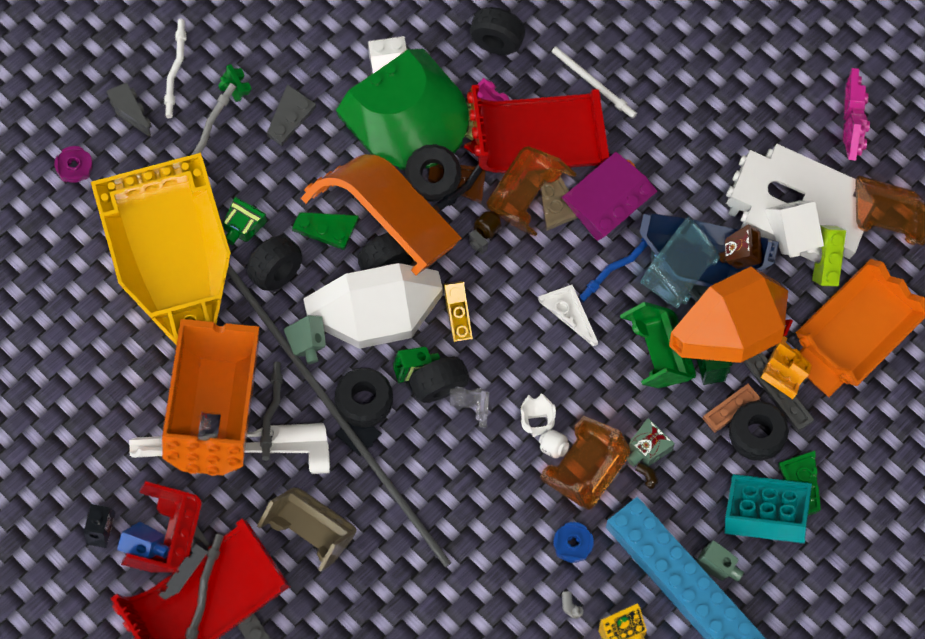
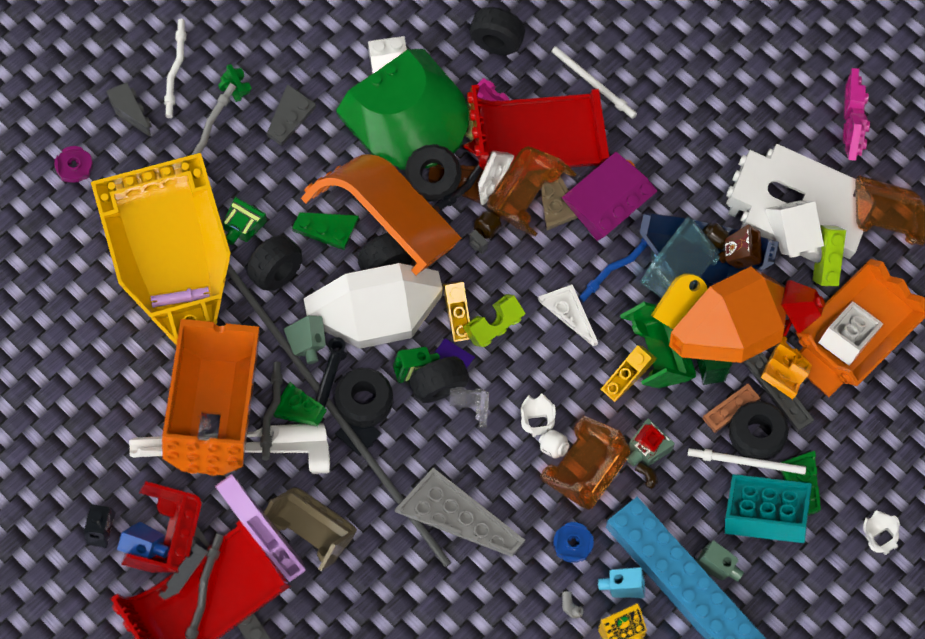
none -> lavender pin [151,287,210,308]
none -> lavender slope [216,474,306,582]
none -> green wing [273,382,327,426]
none -> black piece [316,337,347,423]
none -> light grey wing [395,468,525,557]
none -> dark purple sticker [434,338,475,368]
none -> lime arch [463,294,526,347]
none -> white tile [478,150,514,205]
none -> medium azure torso [598,568,645,598]
none -> yellow slope [601,345,657,402]
none -> red slope [635,424,665,452]
none -> yellow tile [651,273,707,329]
none -> white bar [688,448,806,475]
none -> dark brown head [700,223,729,251]
none -> red slope [781,280,825,333]
none -> white slope [818,301,883,366]
none -> white helmet [863,511,900,555]

